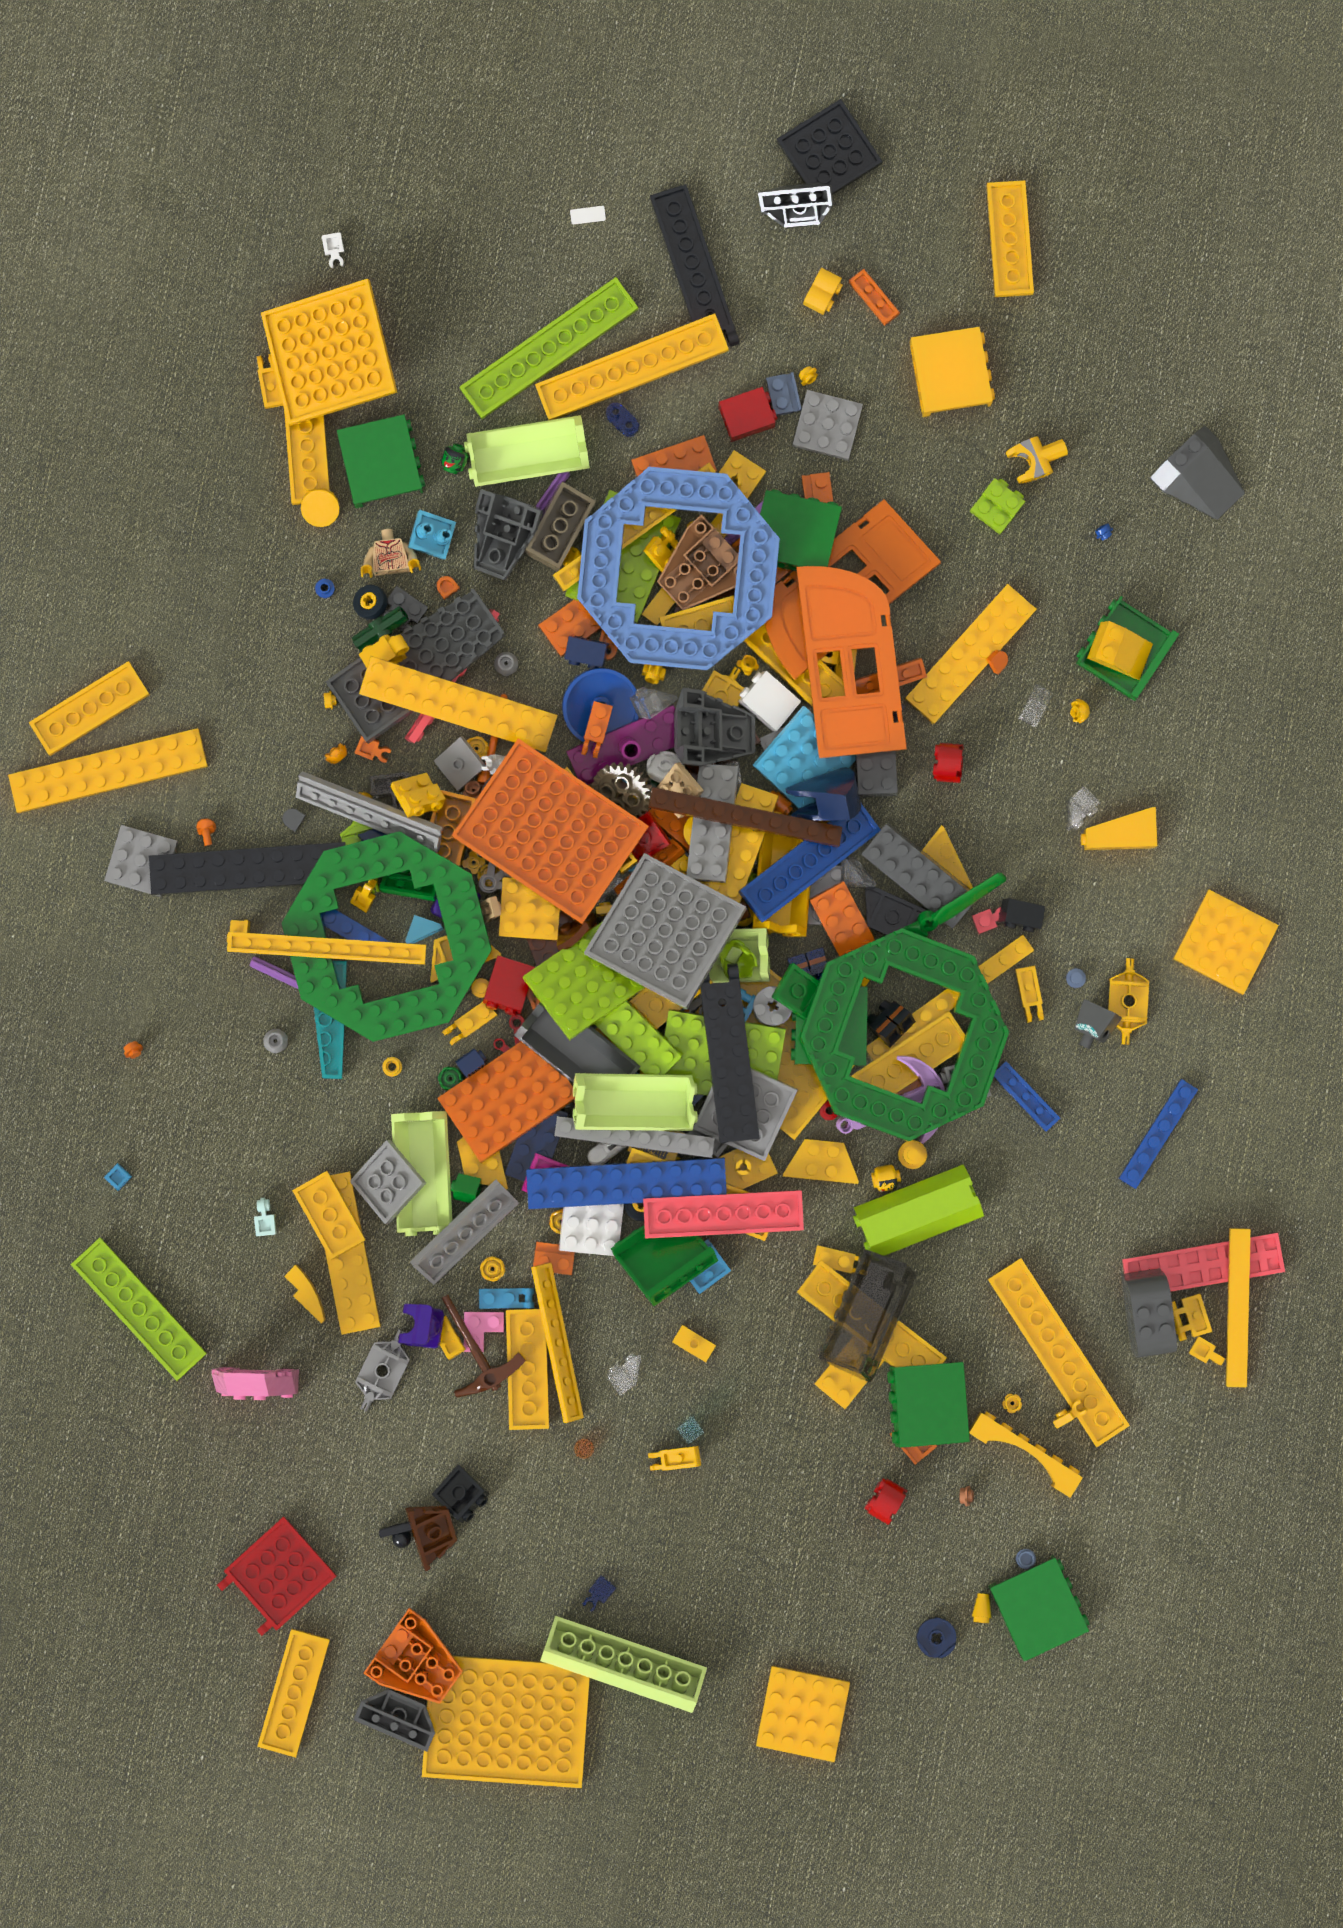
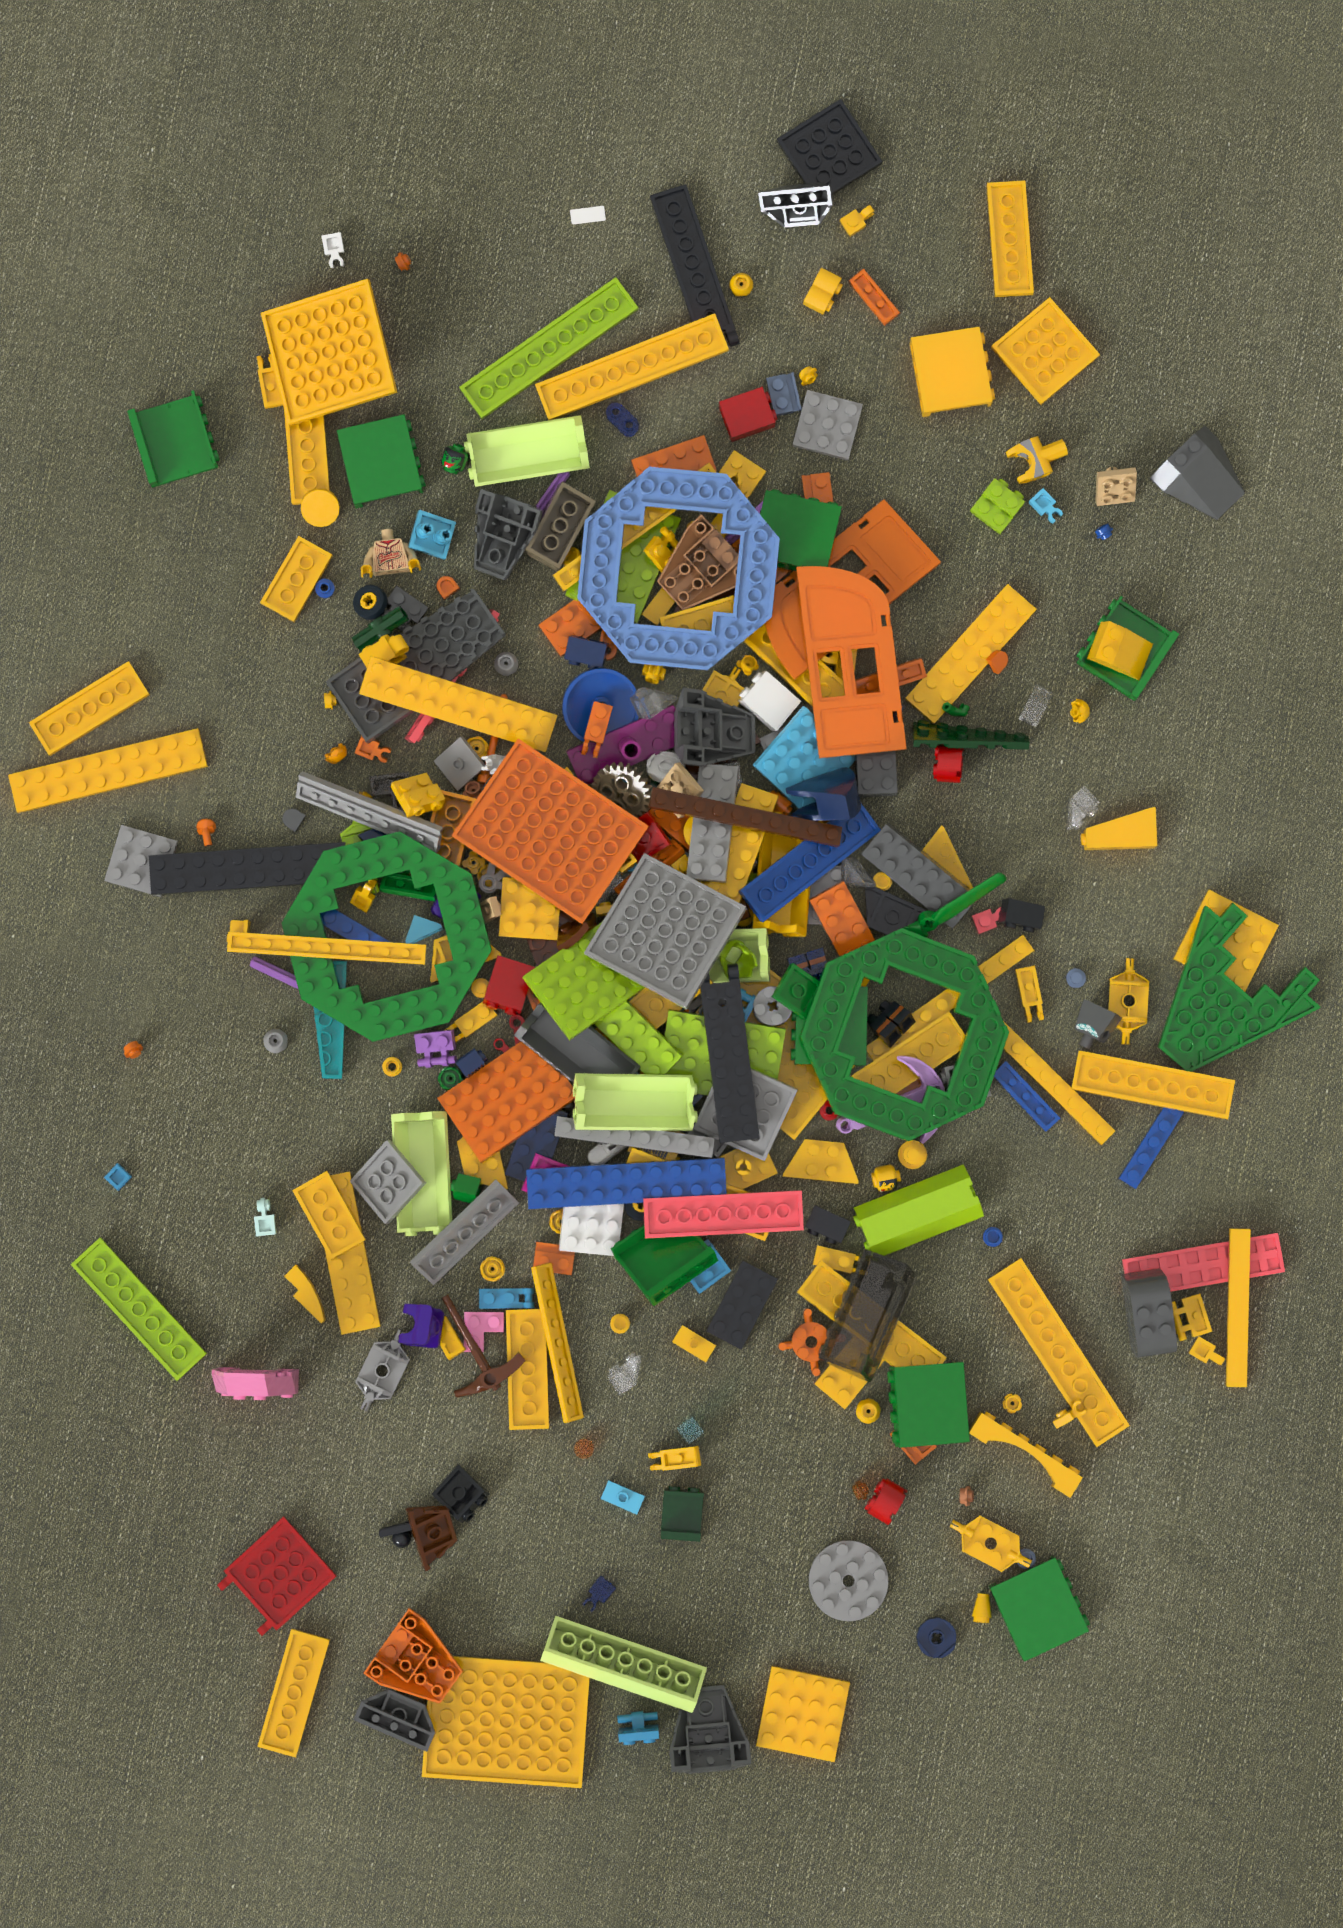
none -> green panel [127,390,220,488]
none -> yellow plate [260,536,333,623]
none -> orange plate [395,252,411,271]
none -> medium lavender plate [414,1029,457,1068]
none -> medium azure plate [601,1480,645,1515]
none -> yellow plate [610,1314,630,1334]
none -> dark azure plate [617,1711,659,1745]
none -> dark green panel [661,1486,704,1542]
none -> dark grey wedge [669,1685,751,1774]
none -> black brick [706,1260,778,1350]
none -> yellow plate [729,273,753,297]
none -> orange plate [778,1308,846,1376]
none -> black piece [804,1205,851,1245]
none -> light grey plate [808,1540,888,1621]
none -> yellow plate [840,205,874,237]
none -> clear orange plate [852,1480,869,1500]
none -> yellow plate [856,1398,881,1424]
none -> yellow plate [873,872,892,891]
none -> dark green wing [912,720,1030,750]
none -> green arm [942,702,970,717]
none -> yellow plate [950,1516,1032,1572]
none -> blue plate [983,1227,1003,1247]
none -> yellow plate [991,297,1100,405]
none -> yellow plate [1003,1021,1115,1145]
none -> medium azure plate [1028,488,1063,524]
none -> yellow plate [1071,1051,1235,1120]
none -> tan plate [1095,467,1137,506]
none -> green wing [1158,903,1320,1072]

